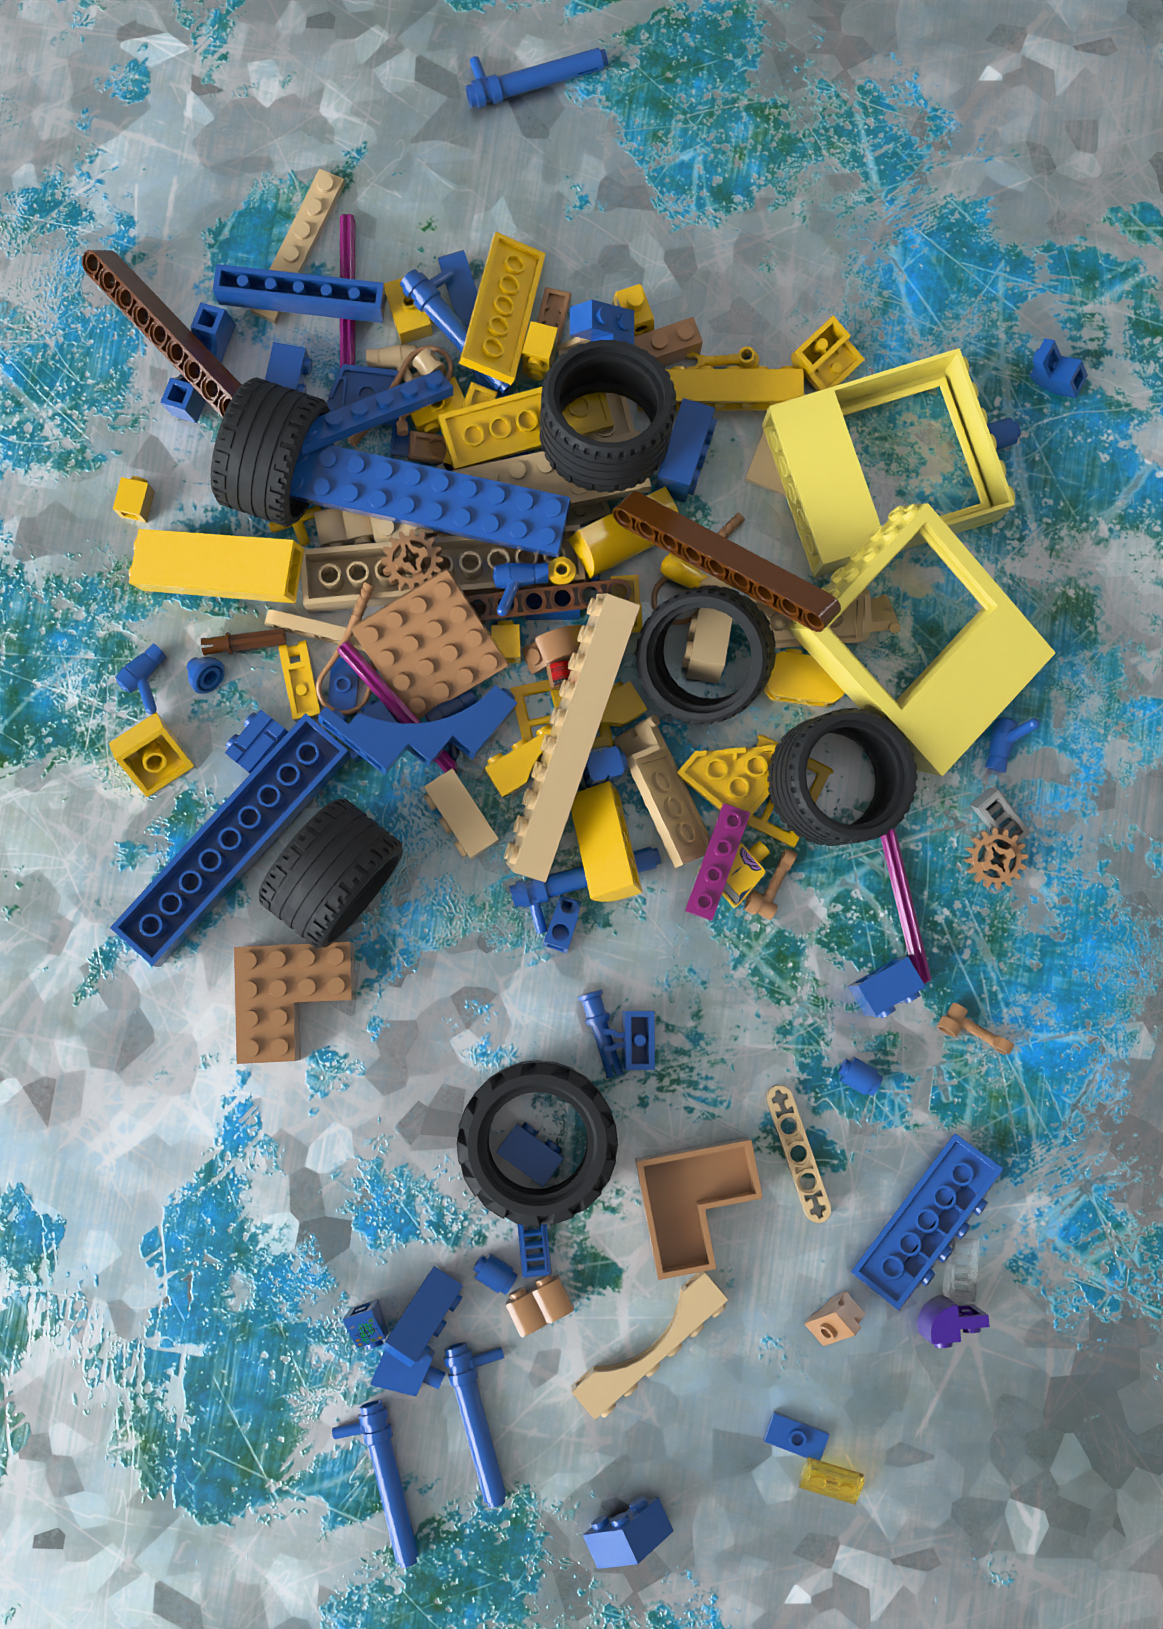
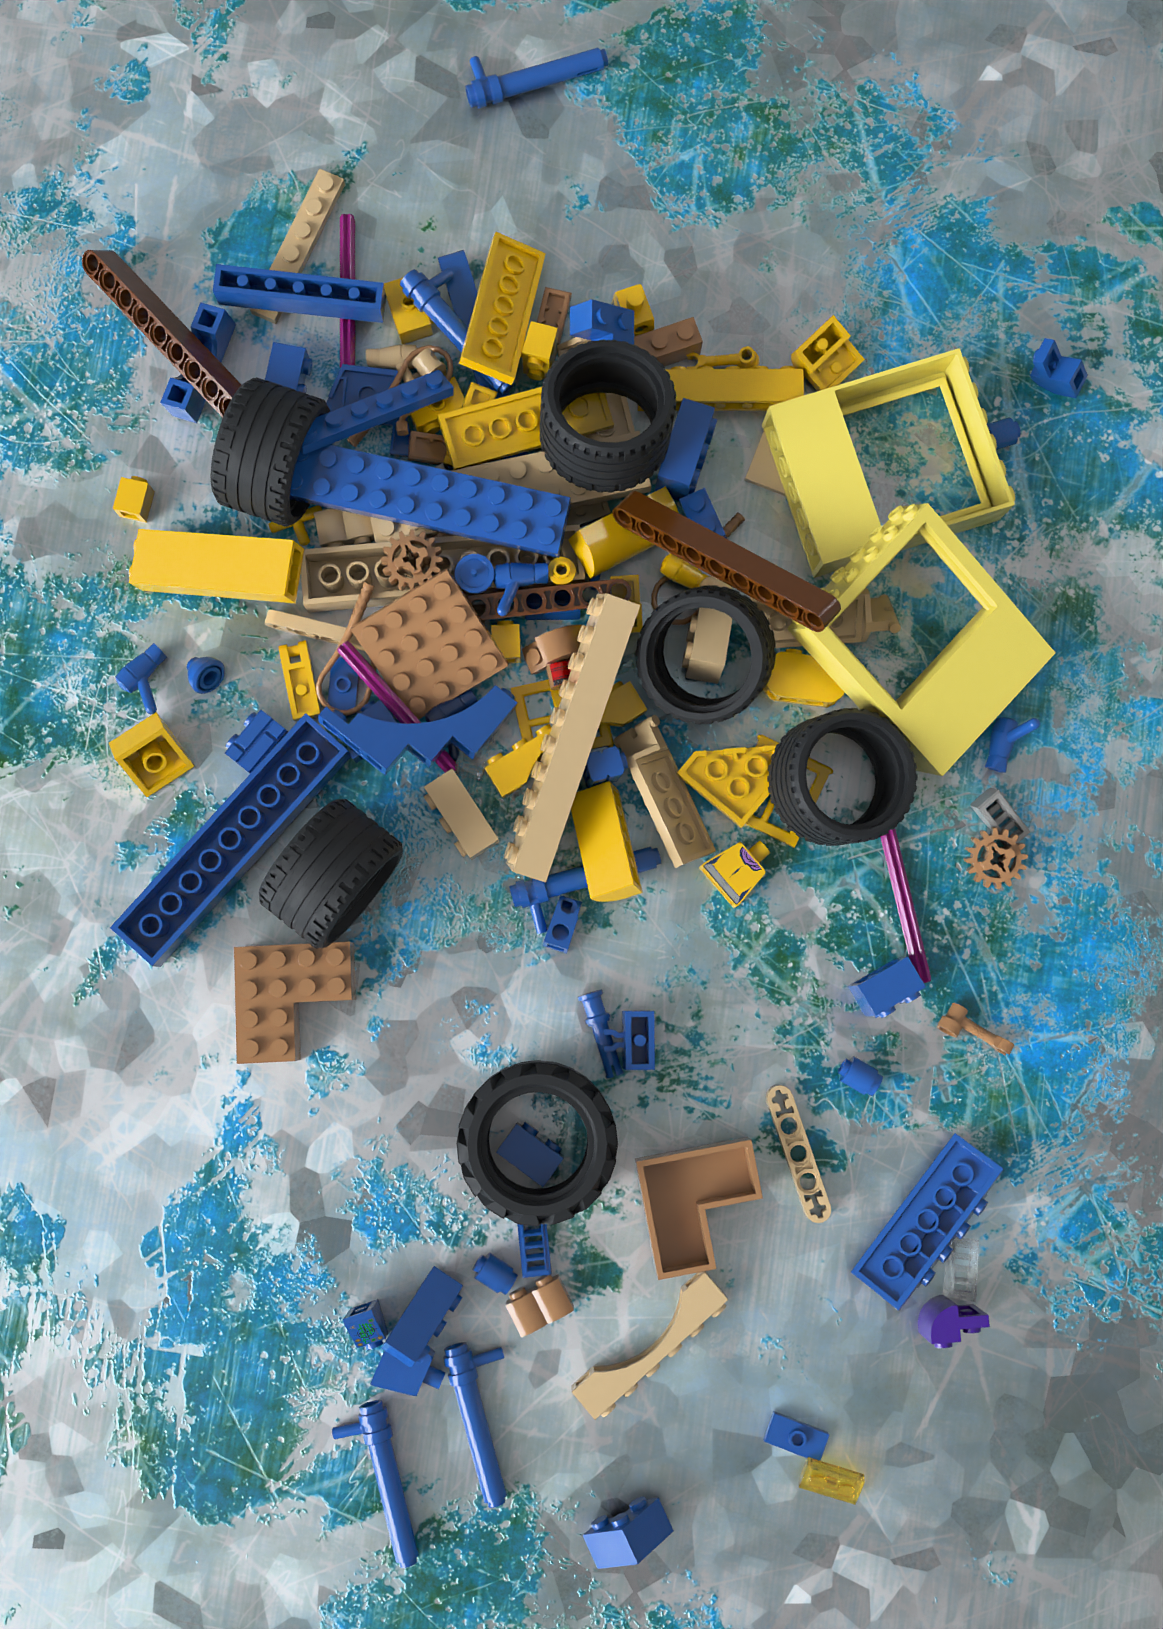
reddish brown axle [201,628,287,656] -> none
magenta plate [684,803,750,921] -> none
medium nougat brick [743,849,797,920] -> none
medium nougat brick [804,1292,866,1346] -> none
none -> blue piece [454,554,494,594]
none -> blue brick [679,487,727,539]

